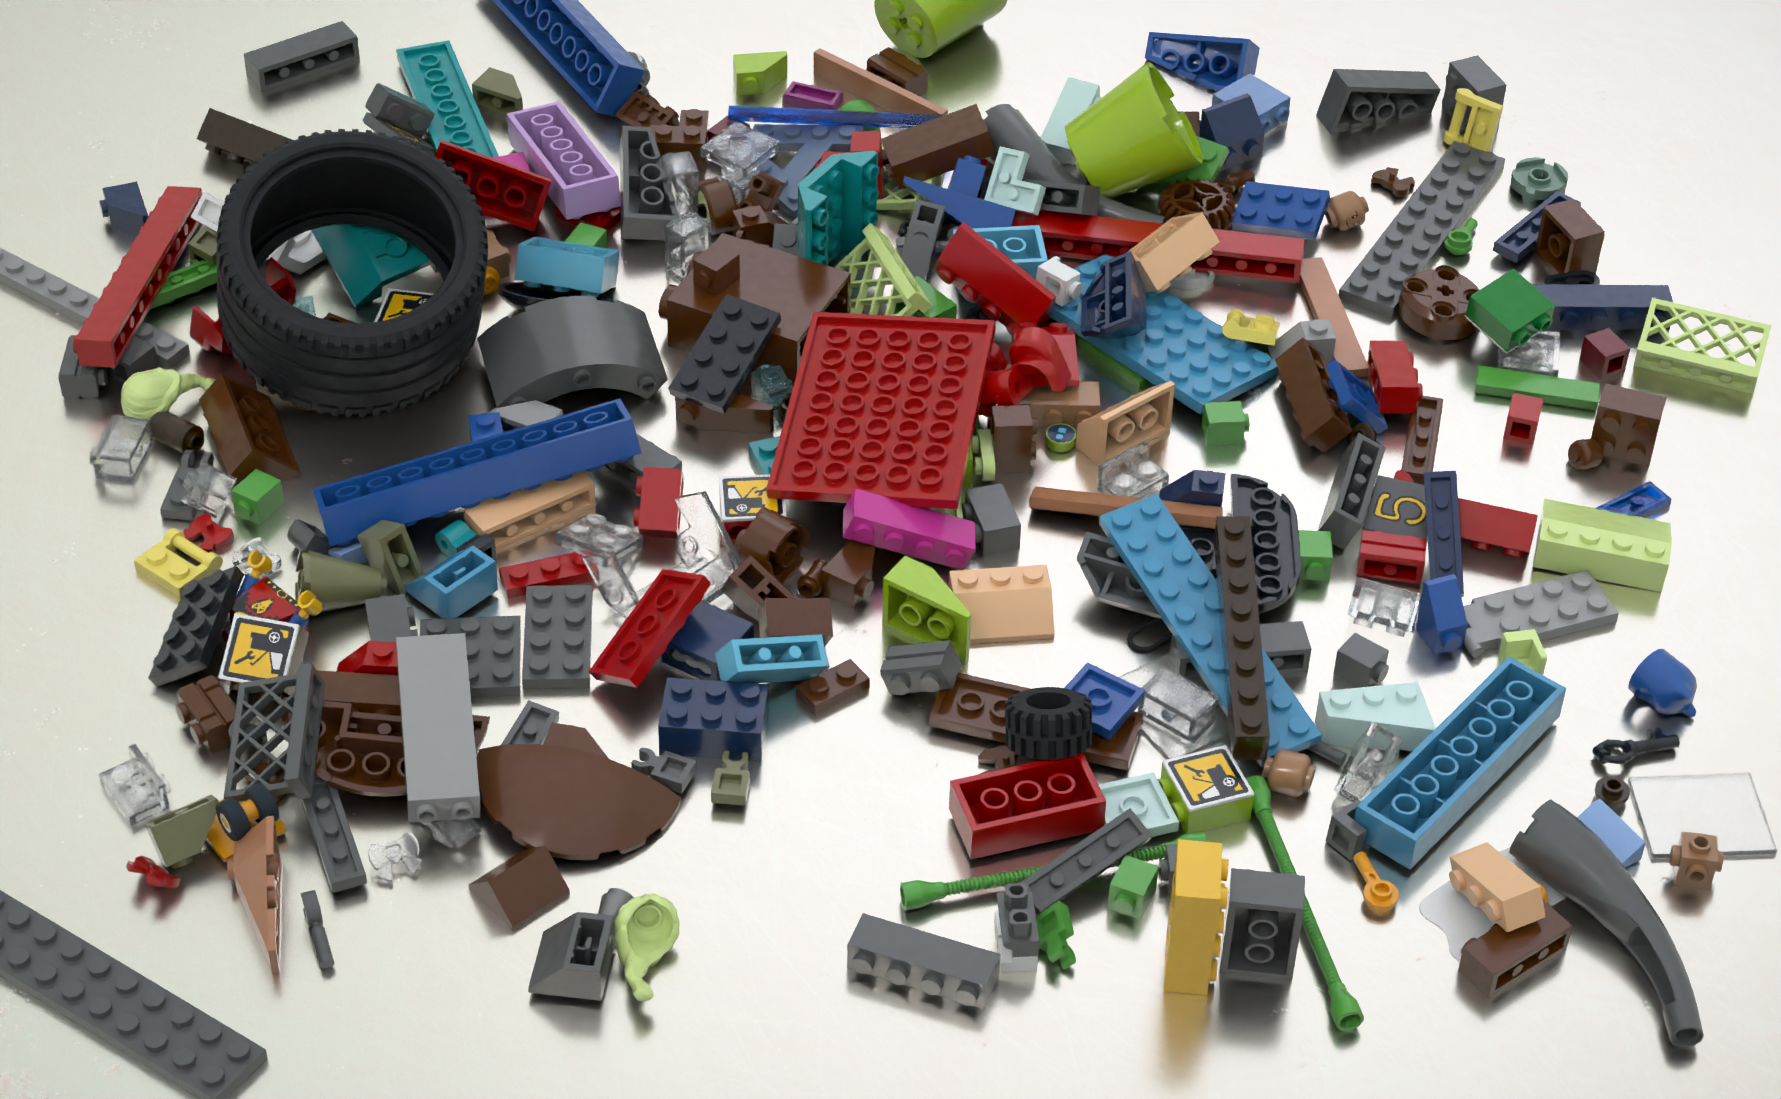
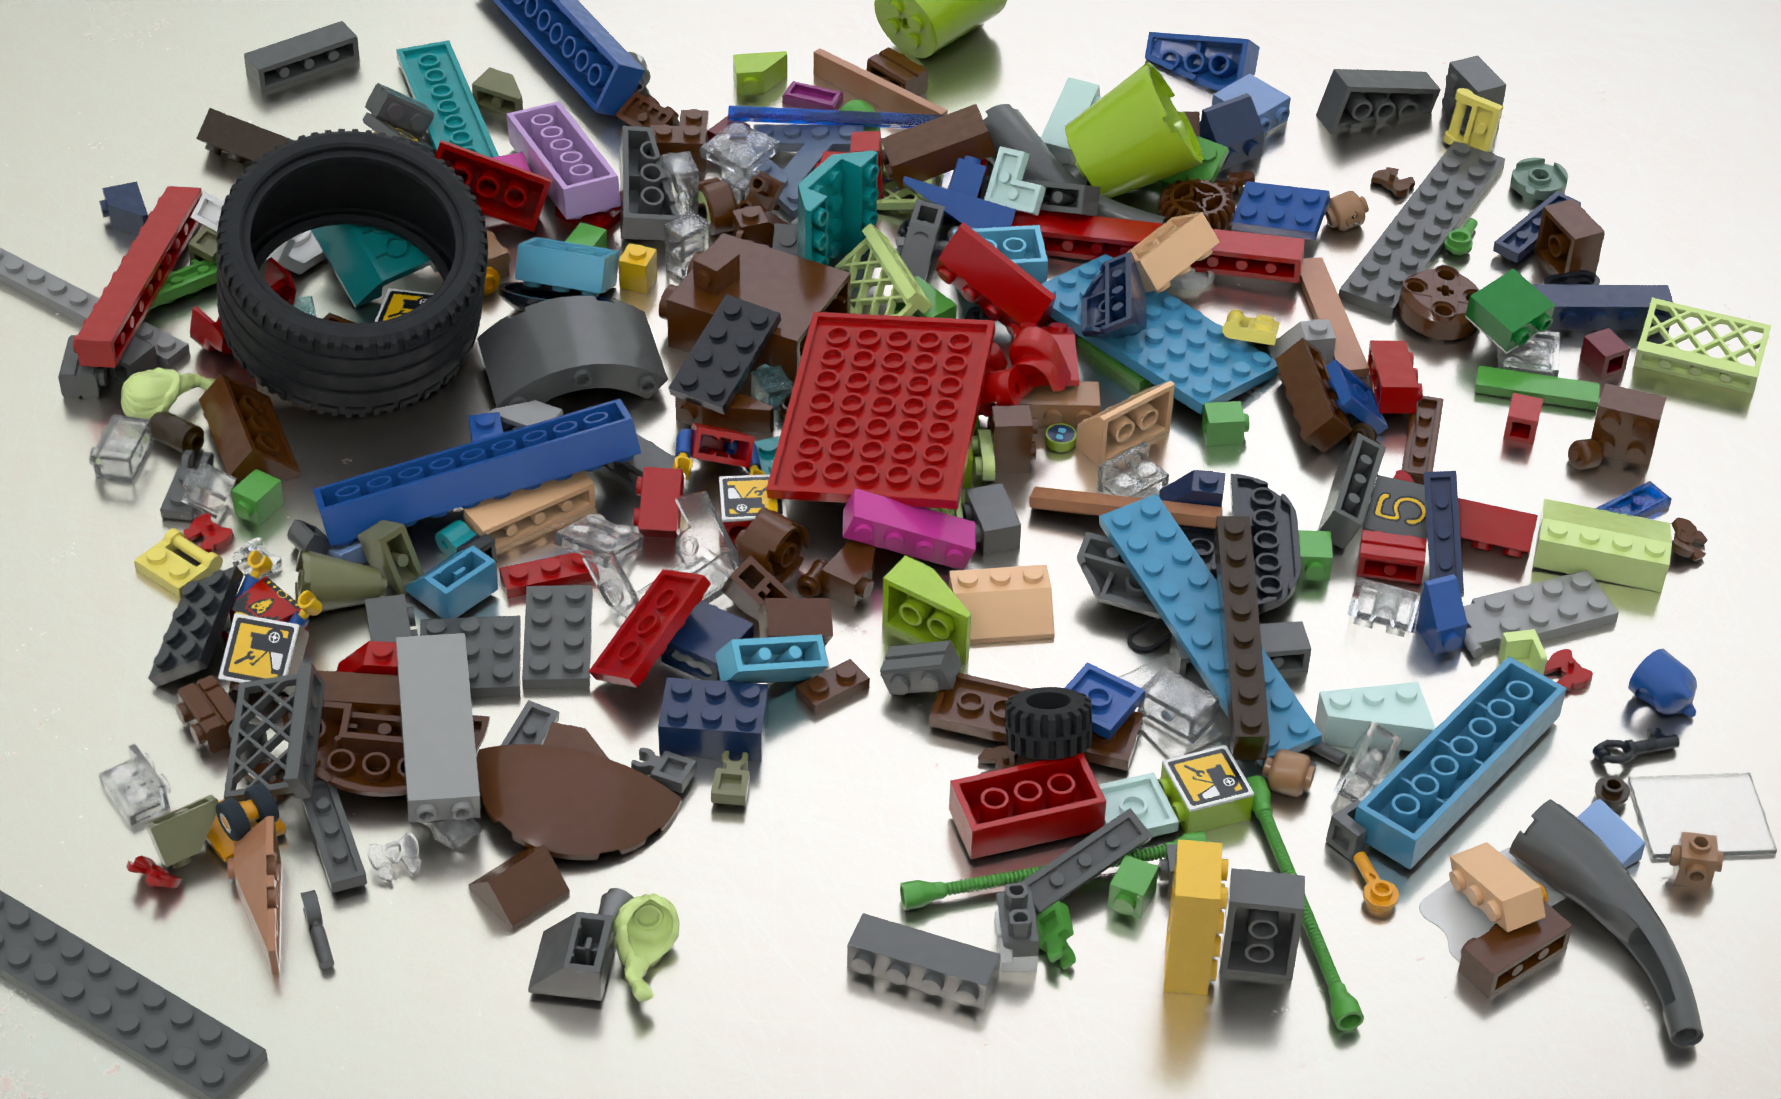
white brick [1036,256,1083,306] -> none
dark grey brick [1333,632,1389,687] -> none
none -> yellow brick [618,243,658,294]
none -> red torso [672,423,766,480]
none -> red piece [1544,649,1593,691]
none -> reddish brown piece [1671,517,1708,561]

